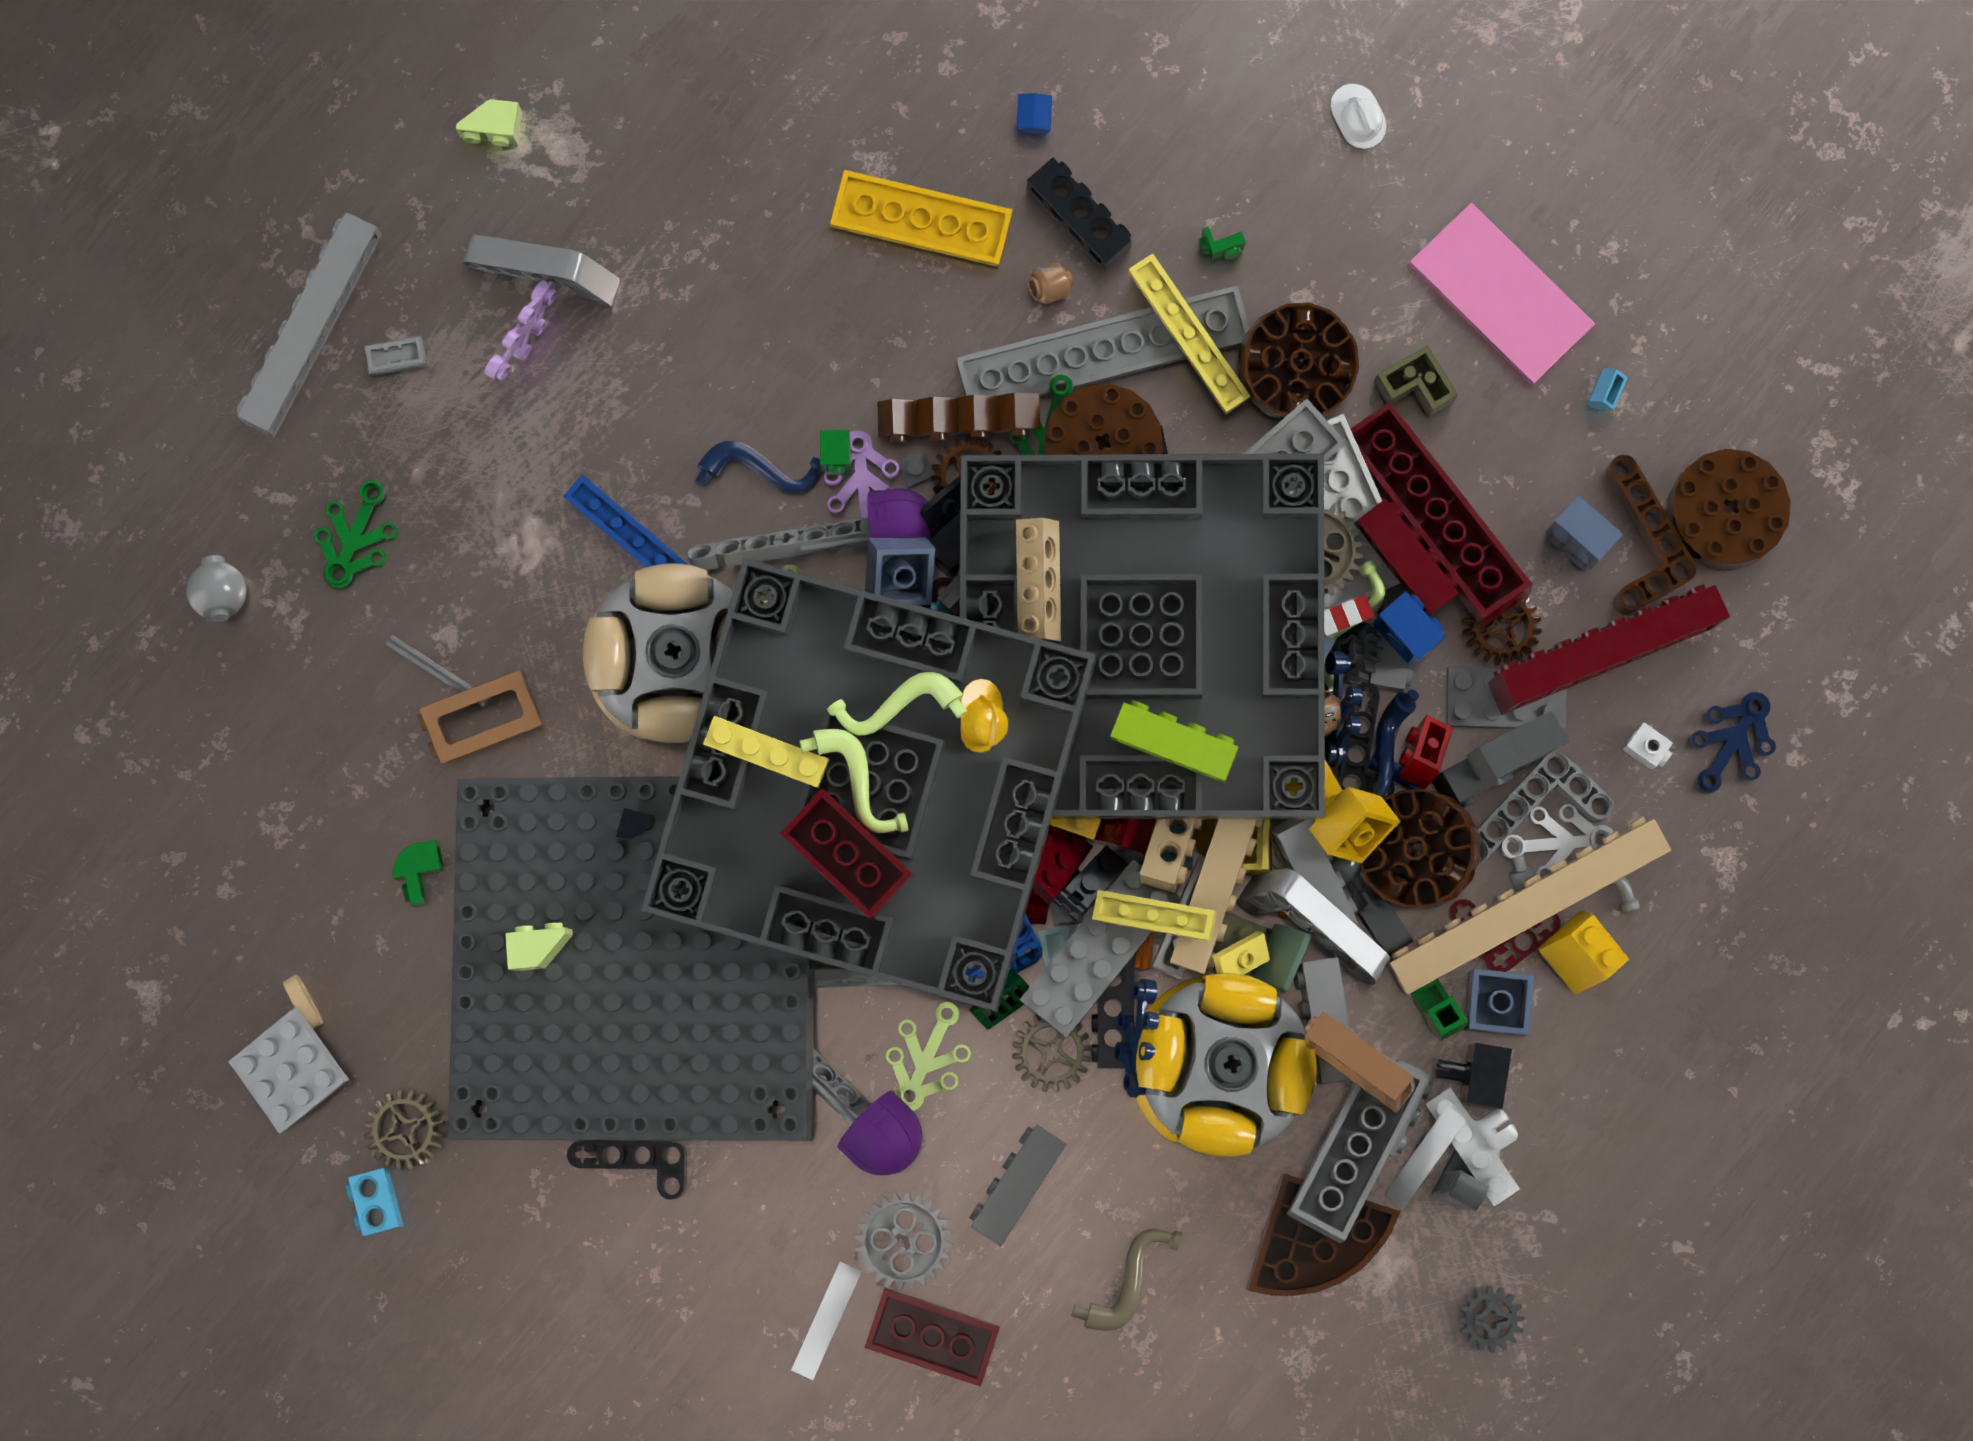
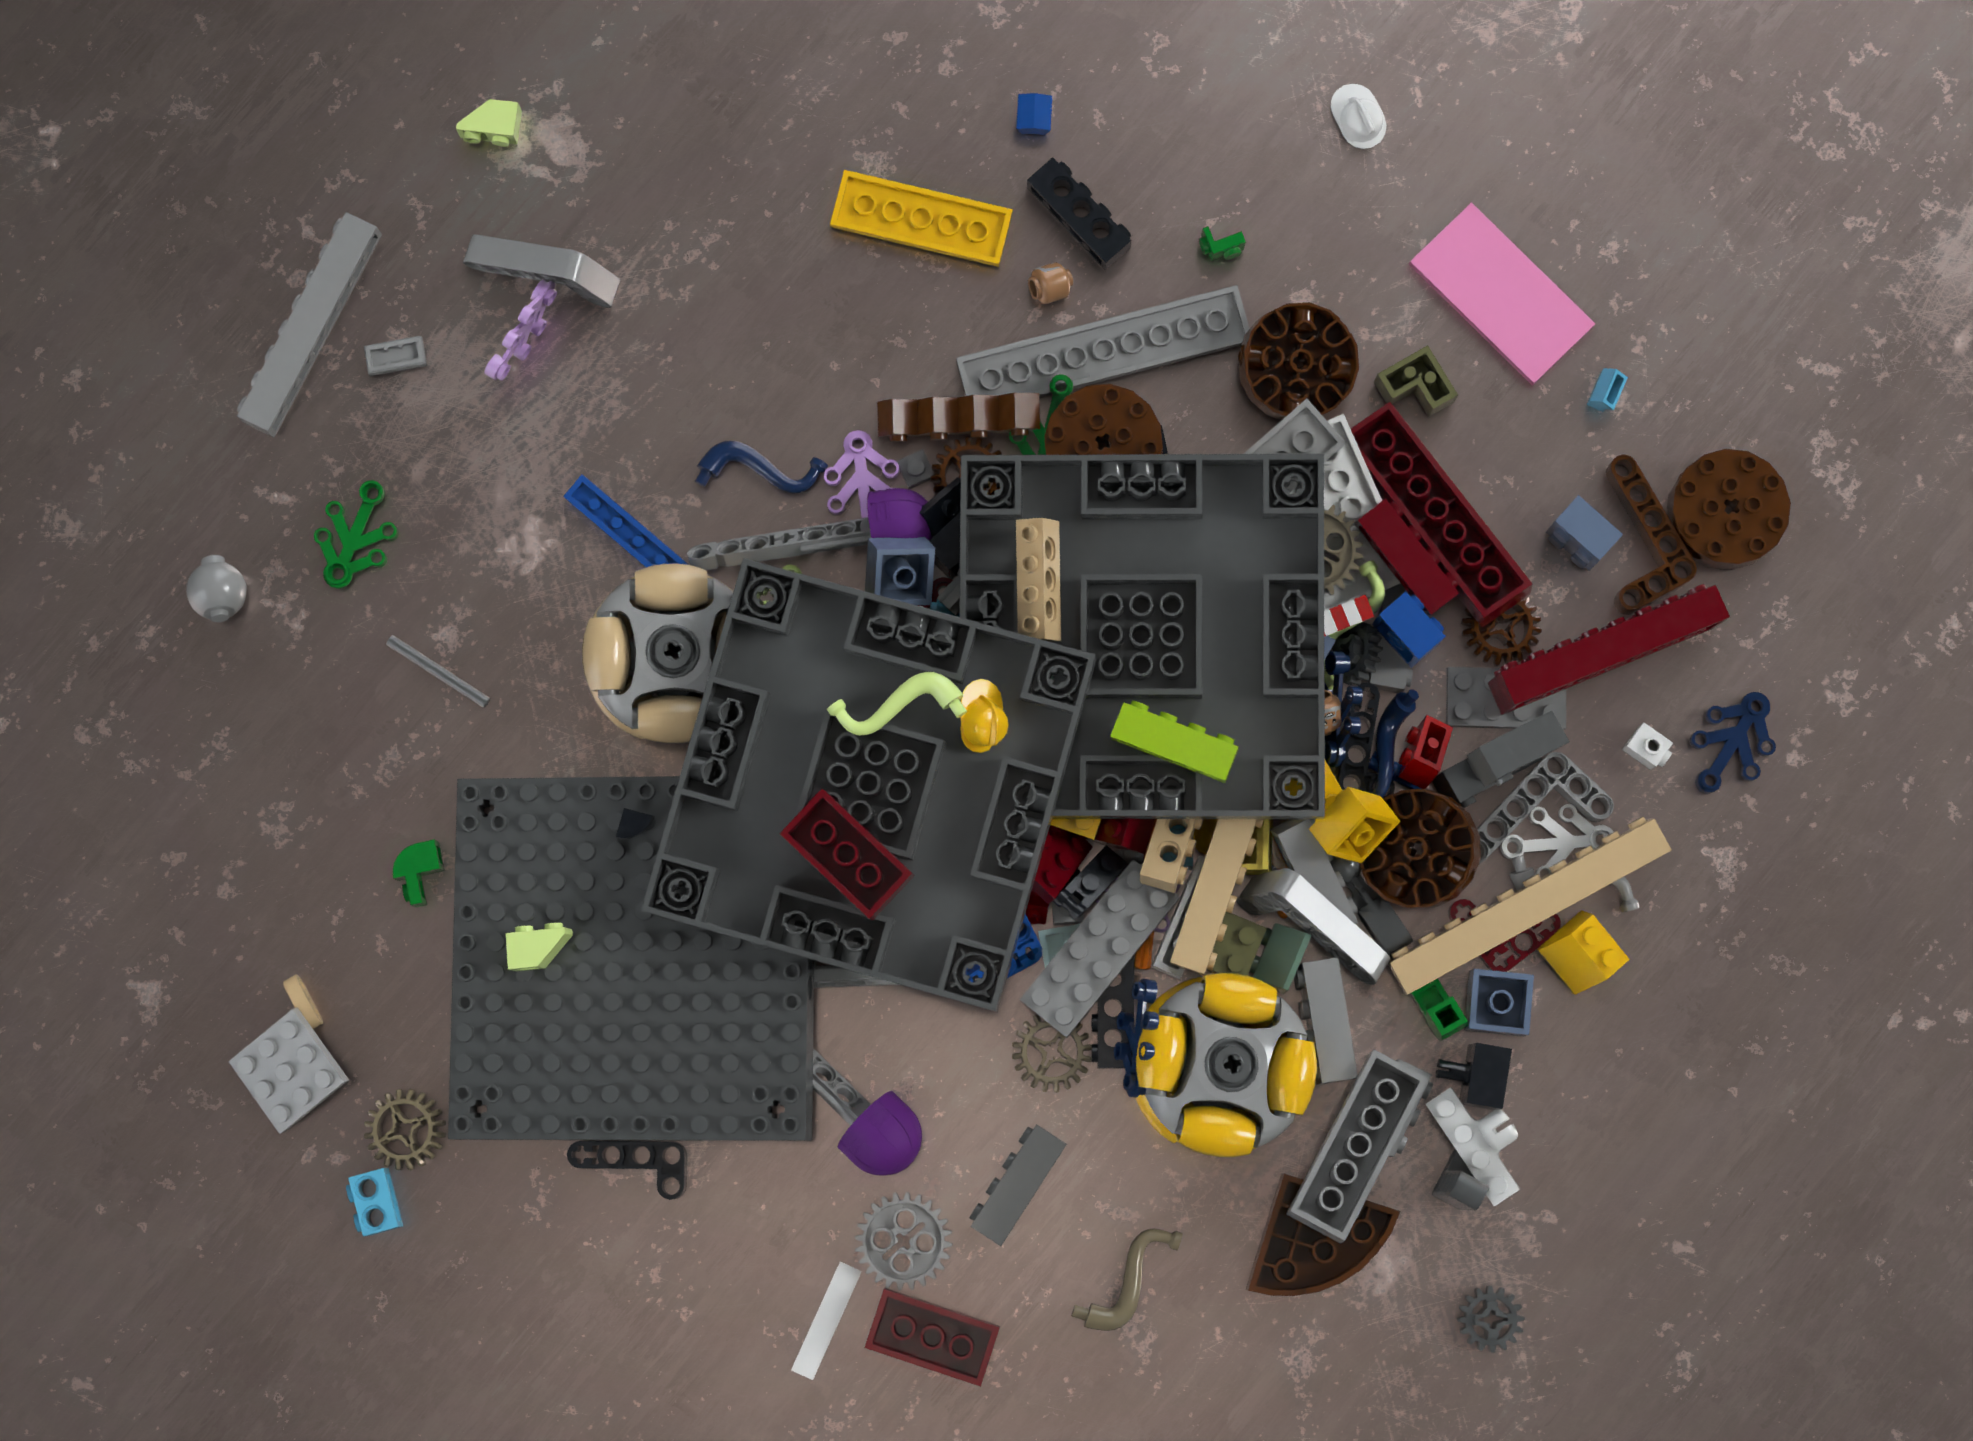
medium nougat piece [417,668,543,764] -> none
light yellow plate [703,716,829,788] -> none
yellowish green animal [799,729,908,833] -> none
green brick [820,430,851,475] -> none
yellowish green plant [886,1002,971,1111] -> none
dark green slope [969,968,1030,1030] -> none
light yellow plate [1092,890,1217,942] -> none
light yellow plate [1128,253,1251,415] -> none
light yellow plate [1213,931,1270,975] -> none
medium nougat piece [1304,1011,1415,1113] -> none
white sticker [1384,1105,1467,1210] -> none

